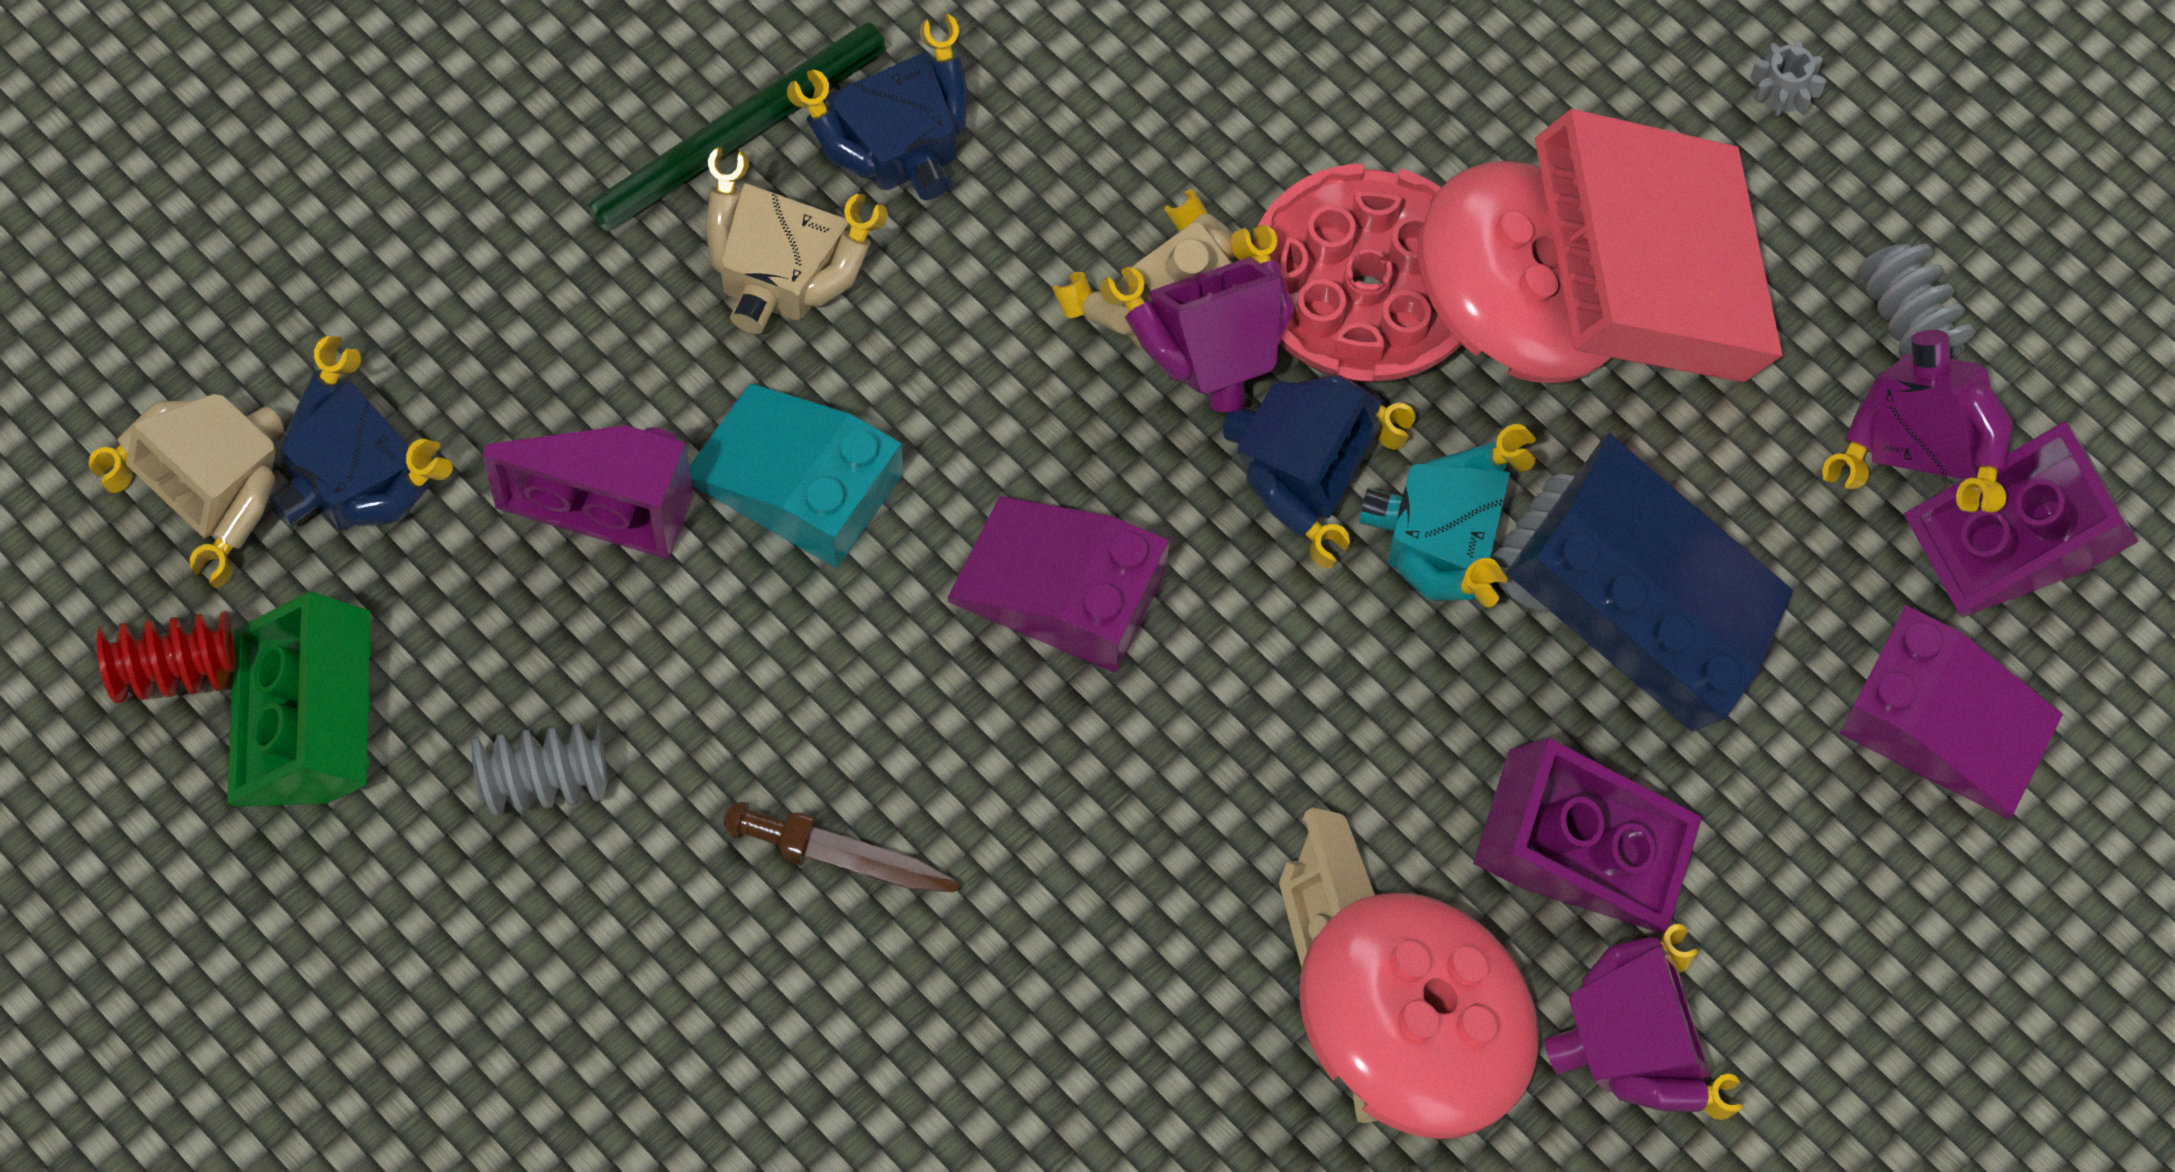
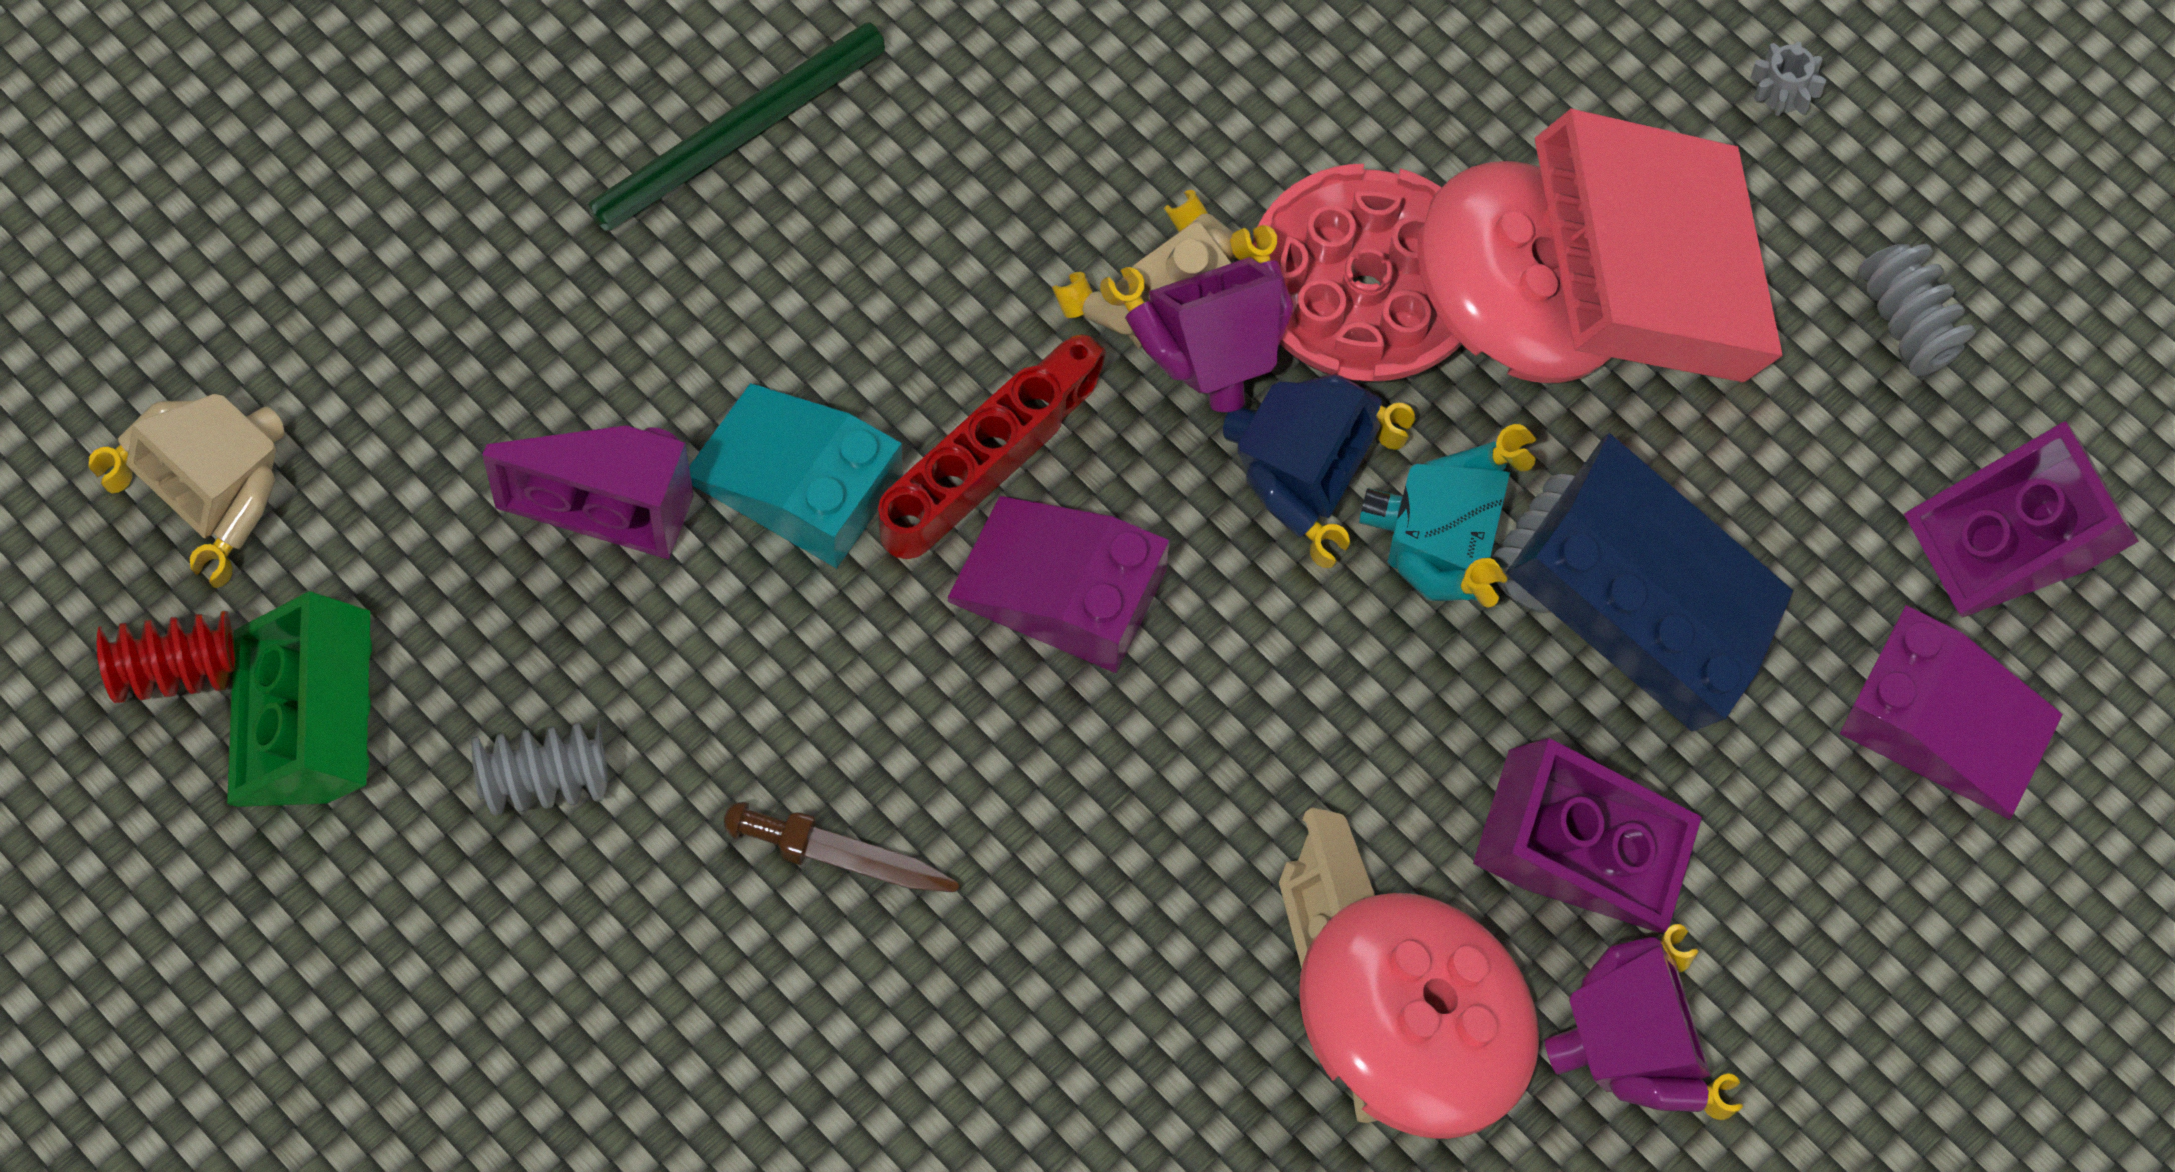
dark blue torso [269,336,453,530] -> none
tan torso [705,147,888,334] -> none
dark blue torso [787,14,969,200] -> none
magenta torso [1822,330,2013,513] -> none
none -> red piece [878,334,1106,559]

